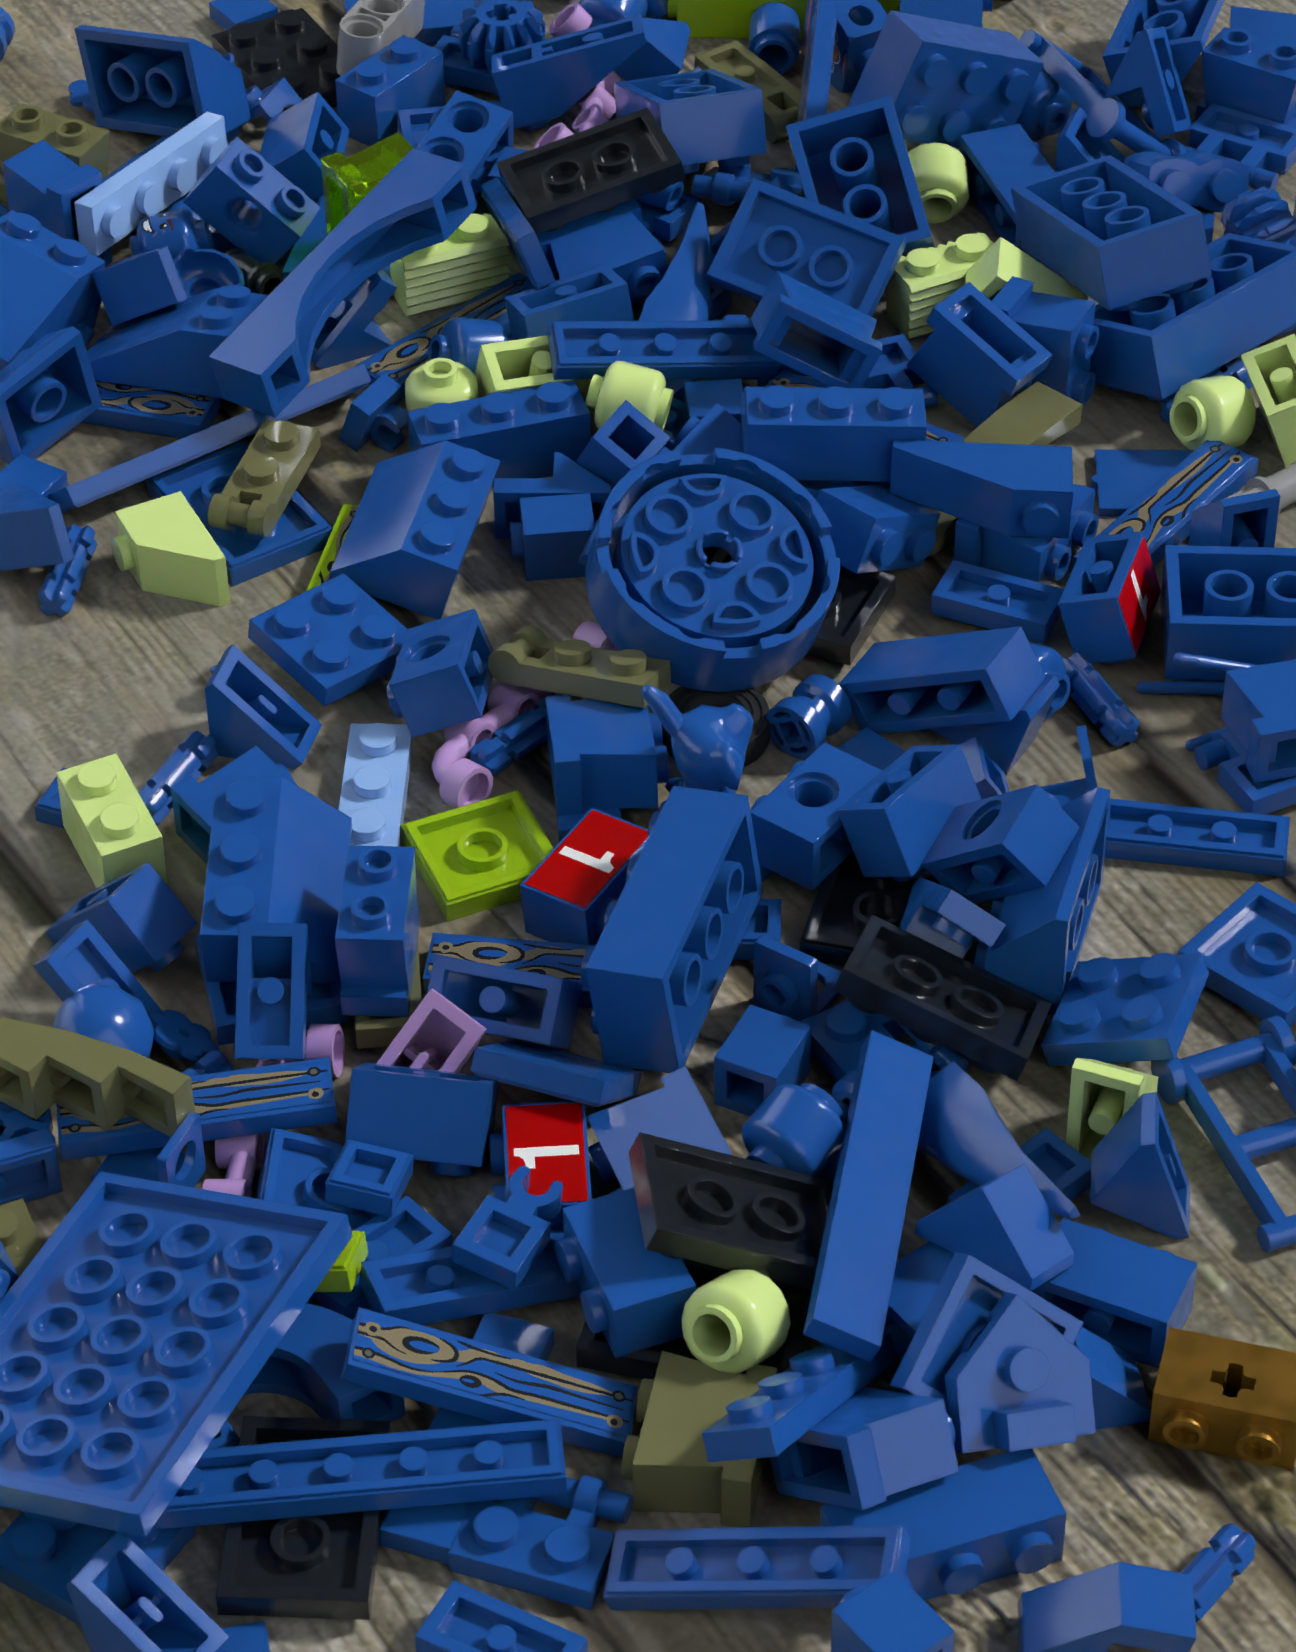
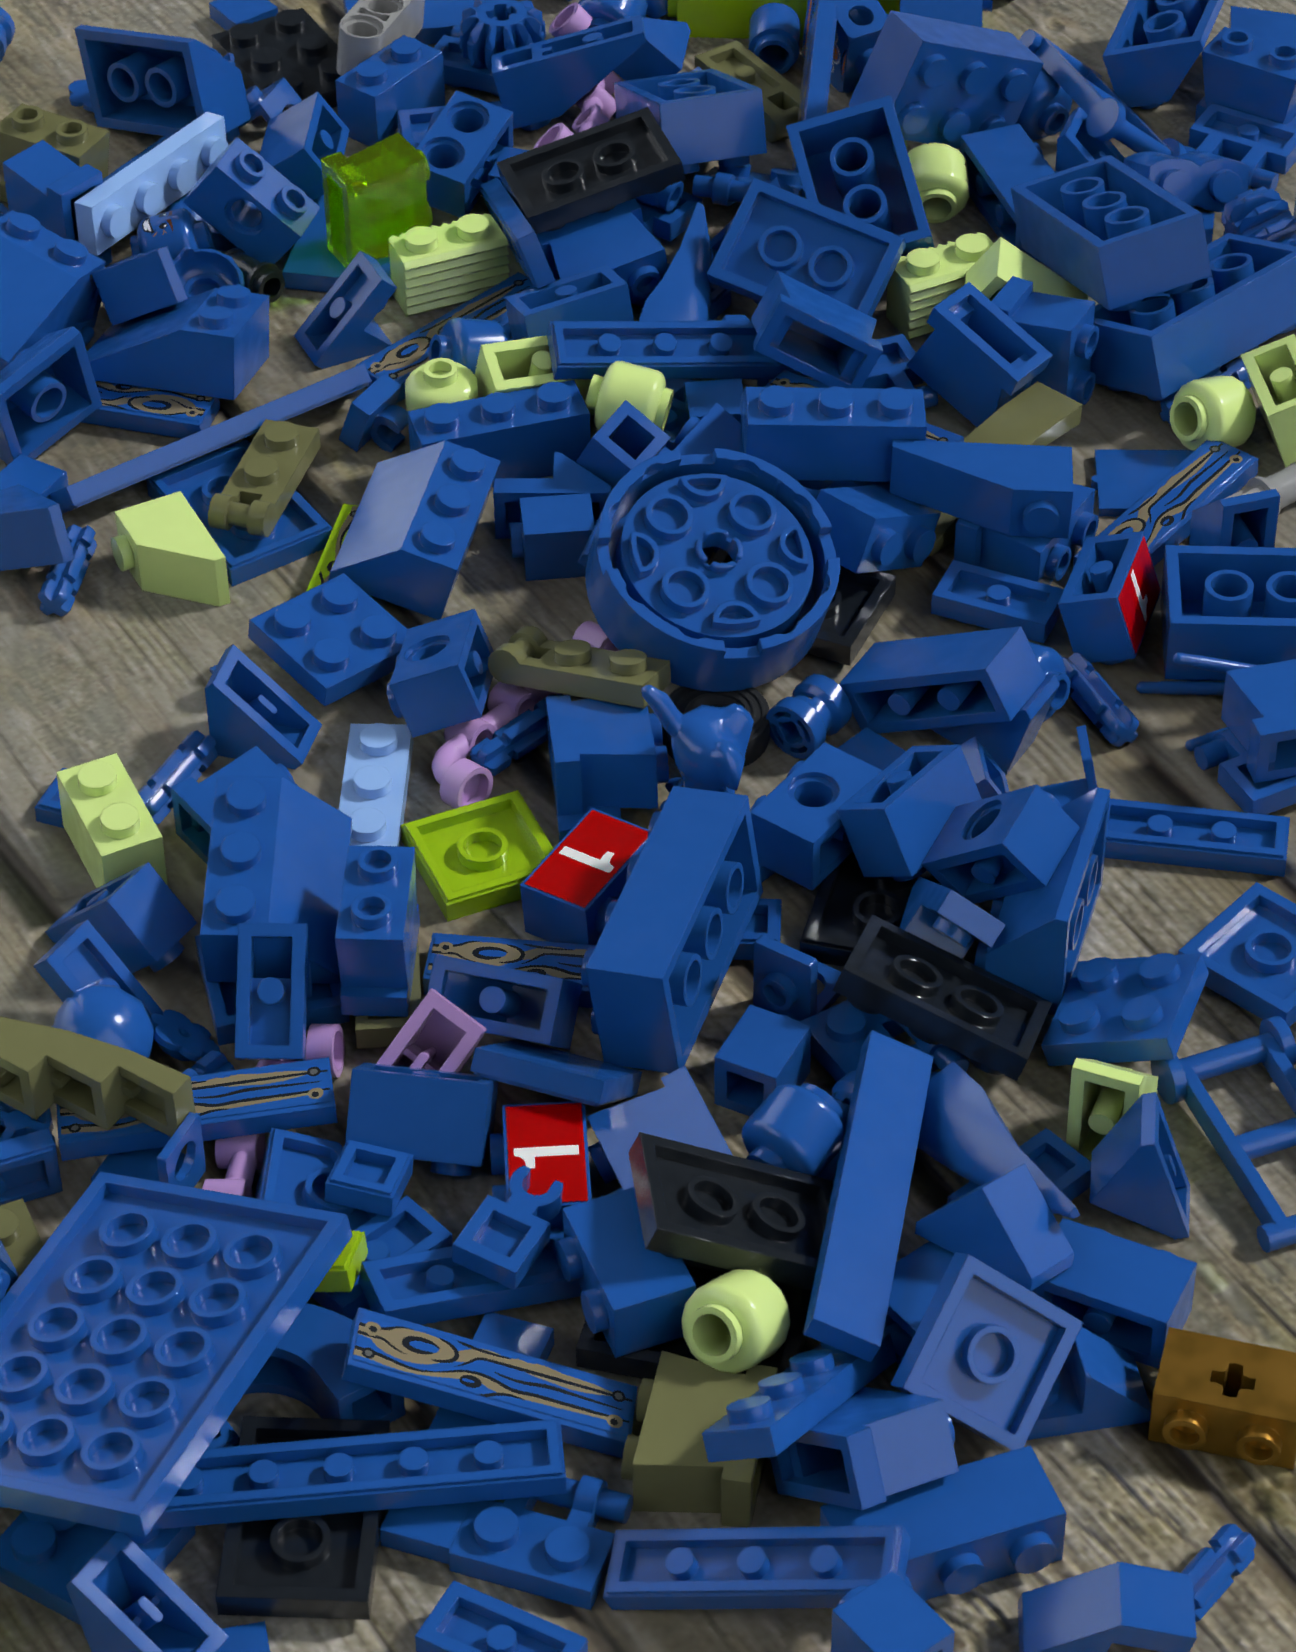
blue arch [208,148,477,418] -> none
blue plate [945,1292,1096,1453] -> none
blue slope [1105,27,1192,138] -> none

